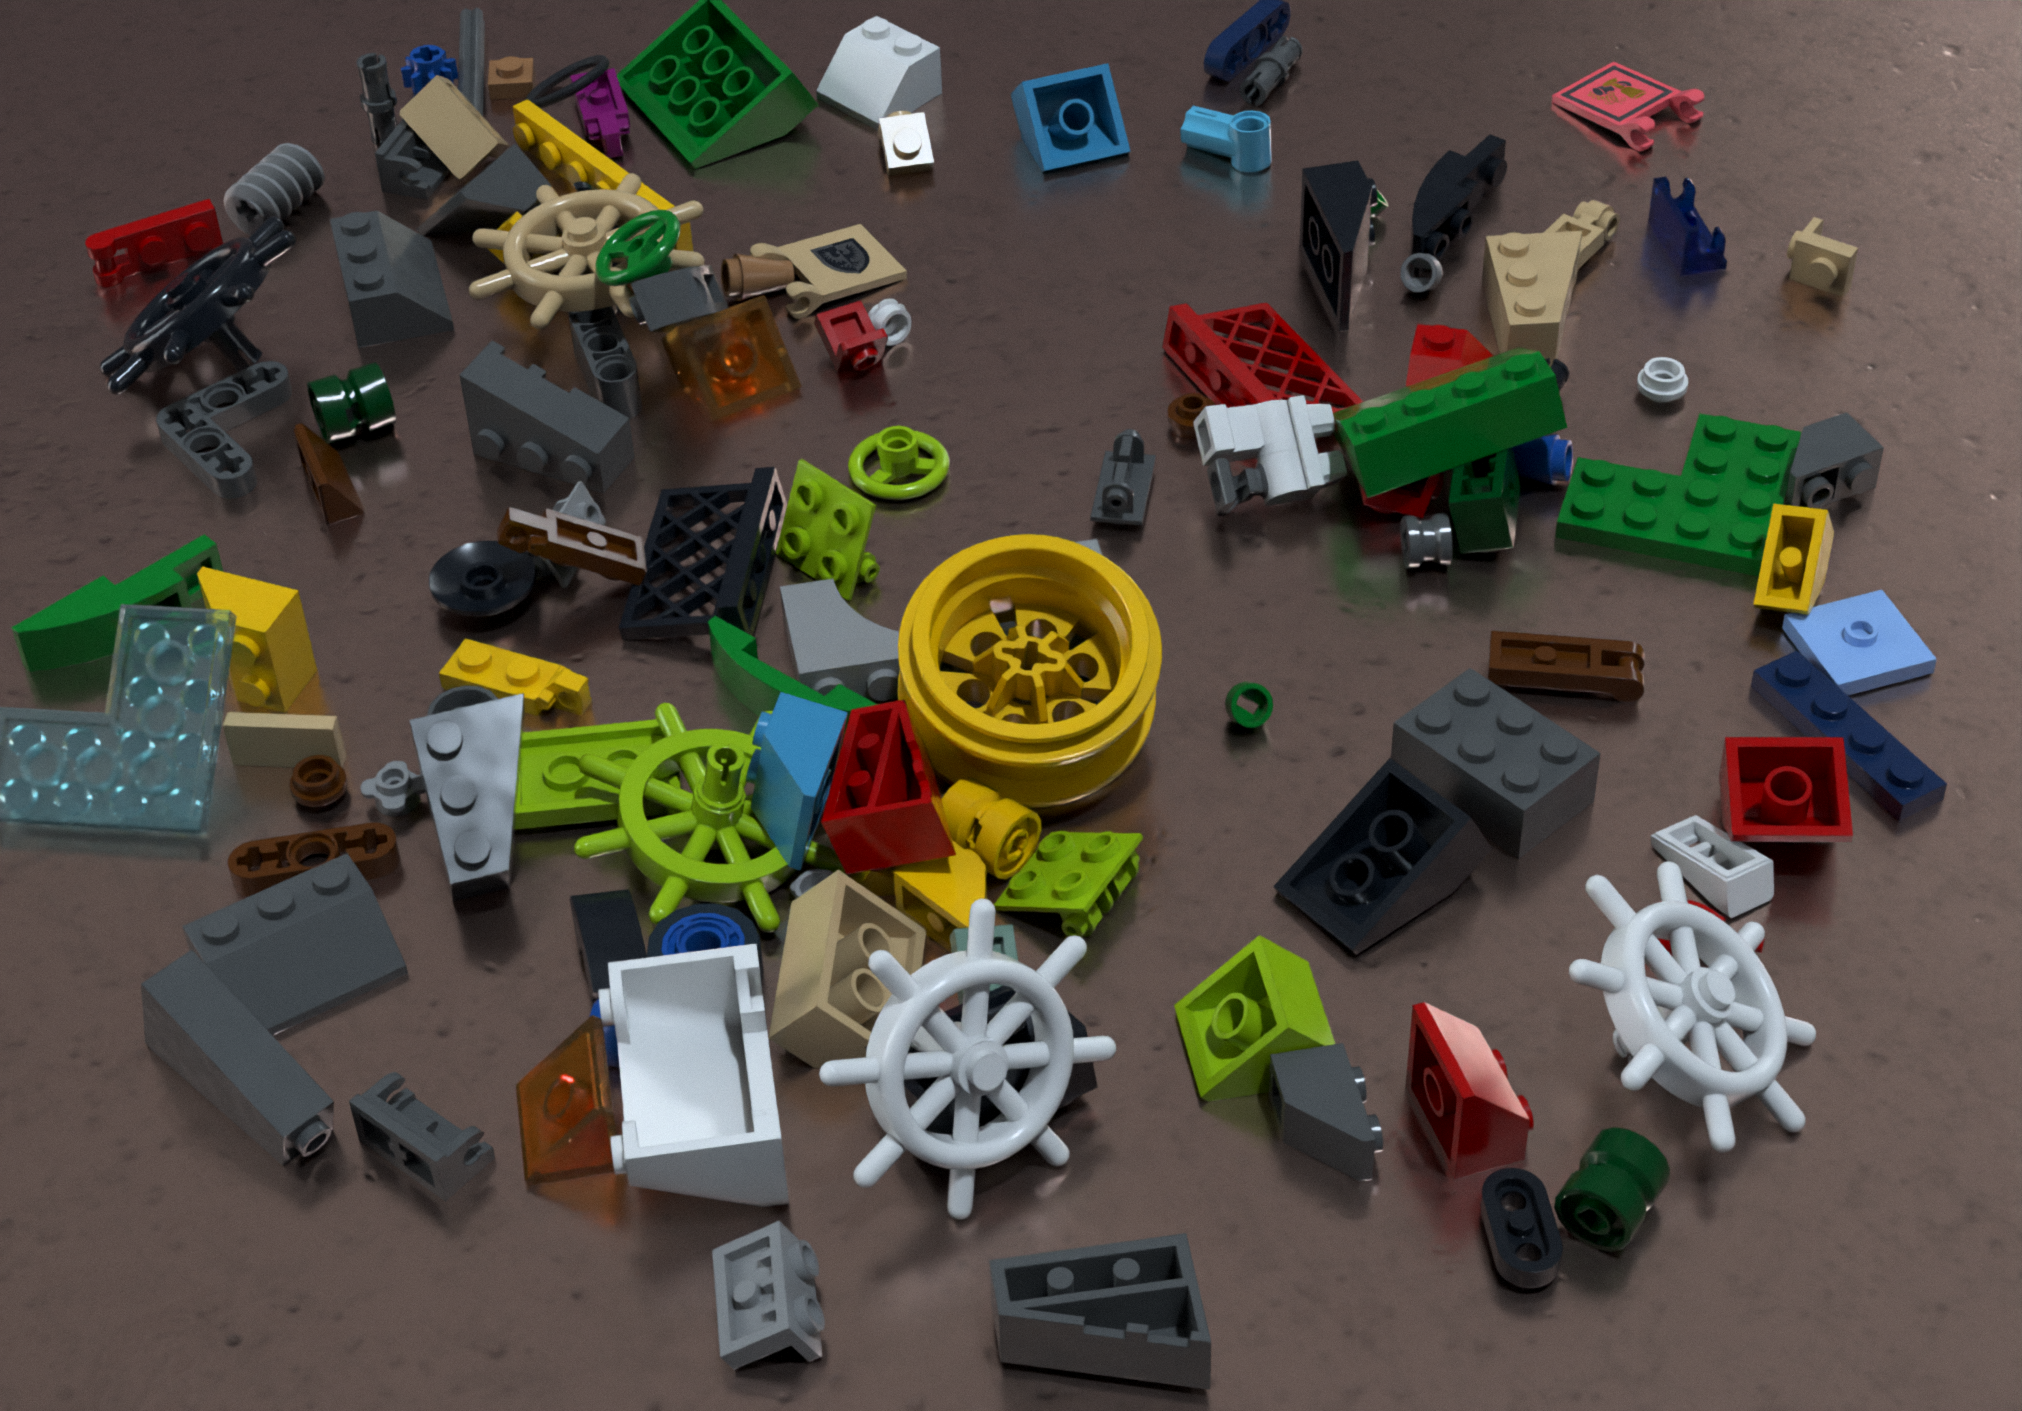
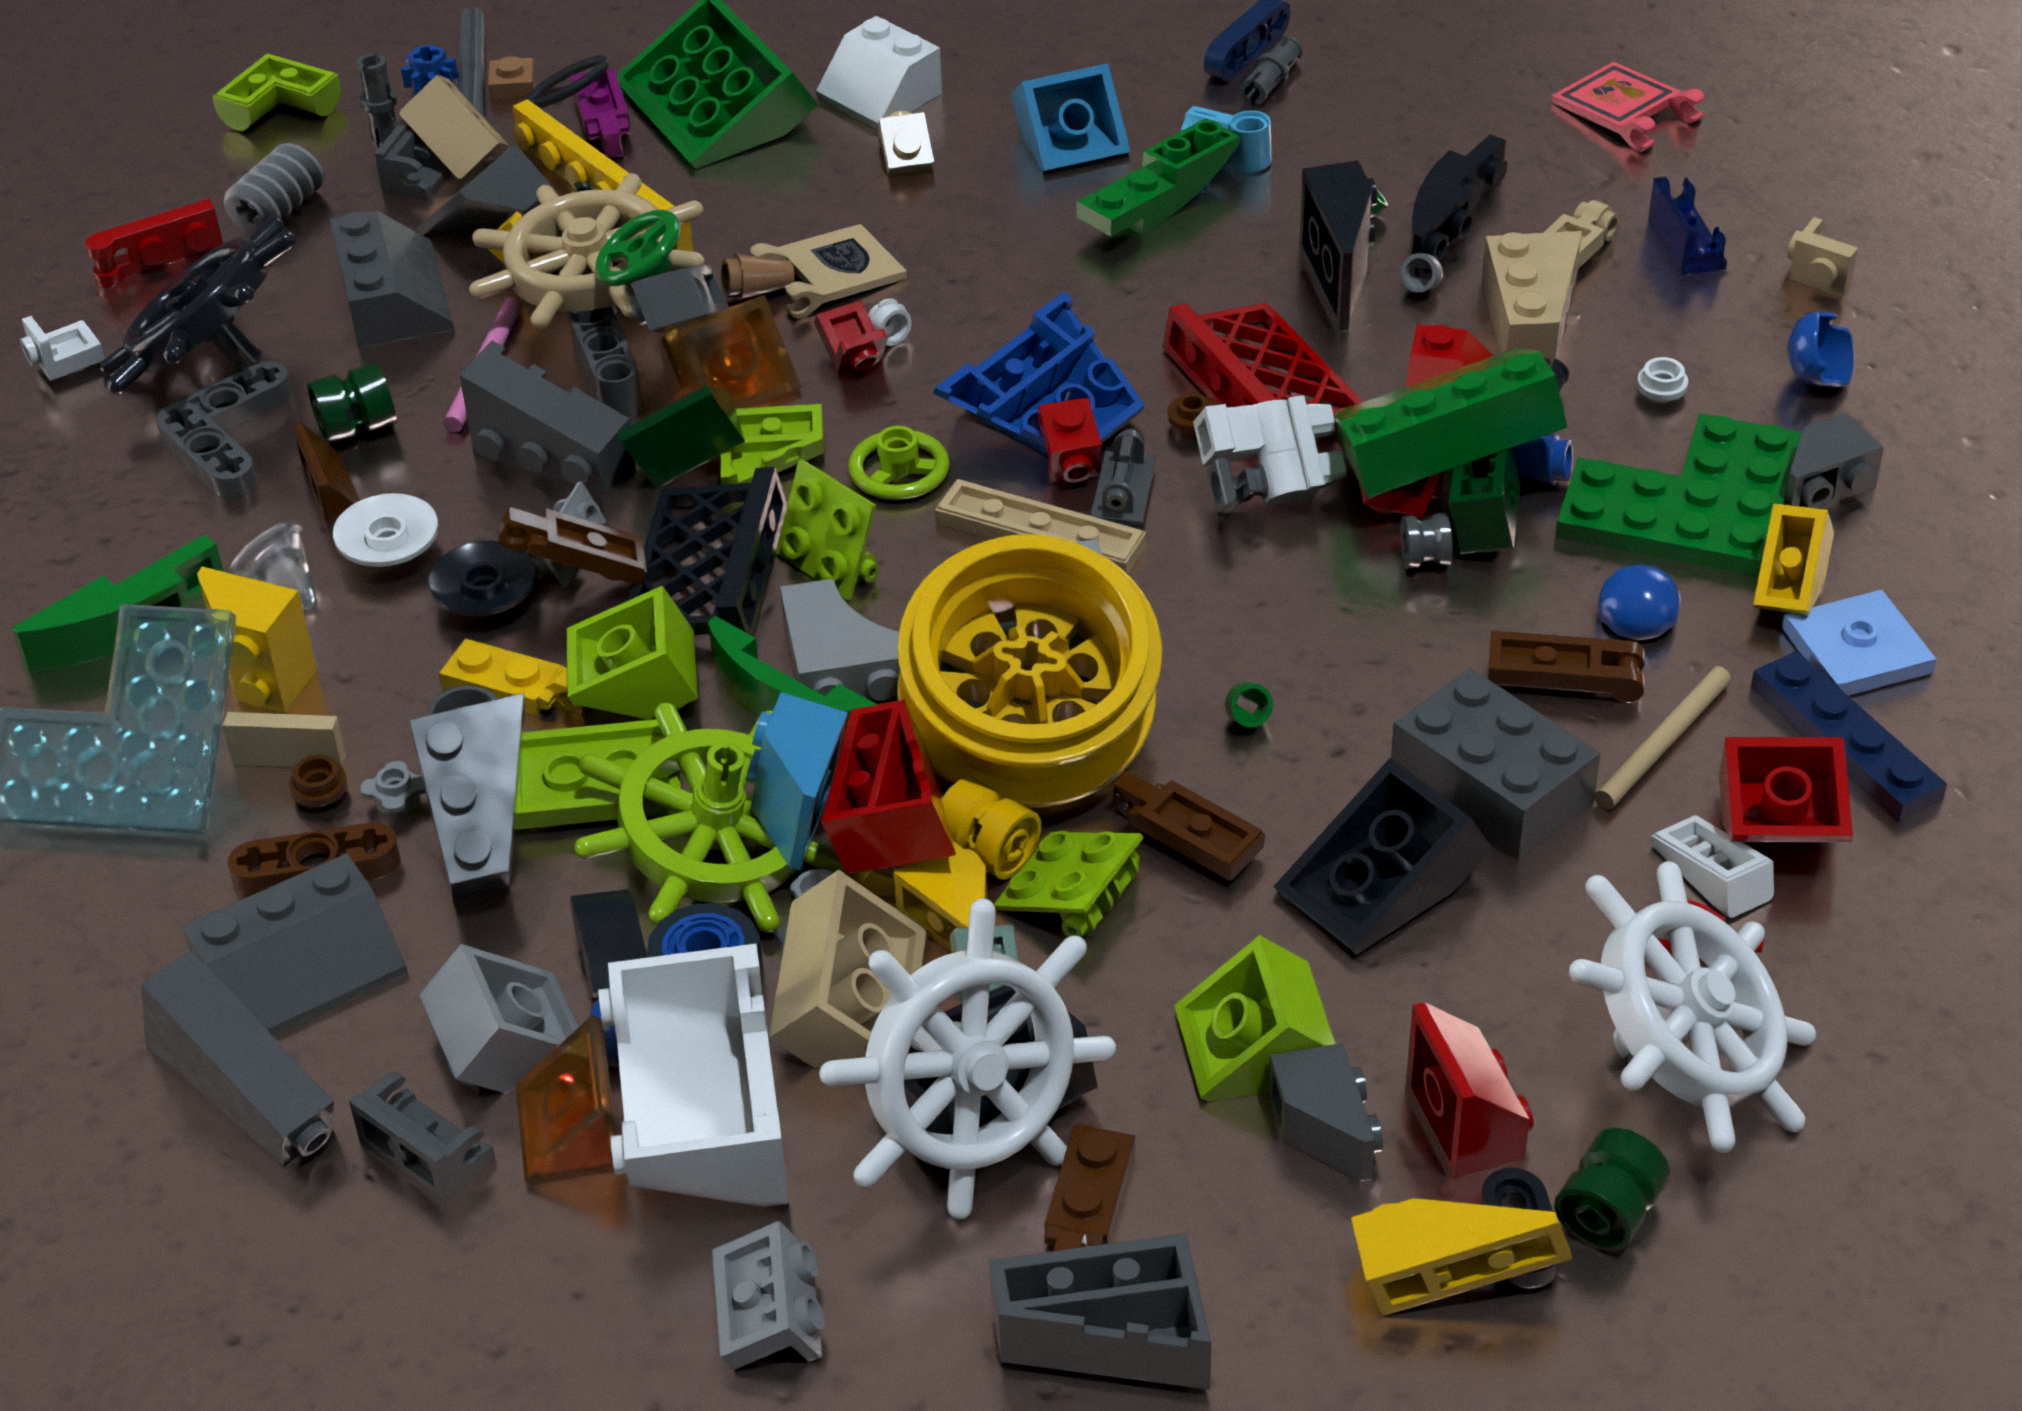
none -> white bracket [20,316,105,381]
none -> lime brick [212,53,341,131]
none -> clear hat [228,521,317,611]
none -> white dish [333,493,439,567]
none -> light grey slope [419,944,593,1093]
none -> bright pink bar [443,297,522,432]
none -> lime slope [567,585,698,720]
none -> dark green slope [617,385,745,489]
none -> lime wing [721,404,824,485]
none -> blue wedge [933,290,1145,455]
none -> tan tile [935,479,1147,574]
none -> red bracket [1038,398,1102,484]
none -> reddish brown hinge [1044,1124,1135,1251]
none -> green slope [1076,118,1240,236]
none -> reddish brown hinge [1112,770,1265,881]
none -> yellow slope [1351,1198,1573,1316]
none -> tan bar [1594,666,1731,810]
none -> blue hair [1598,564,1681,641]
none -> blue hair [1787,311,1854,388]

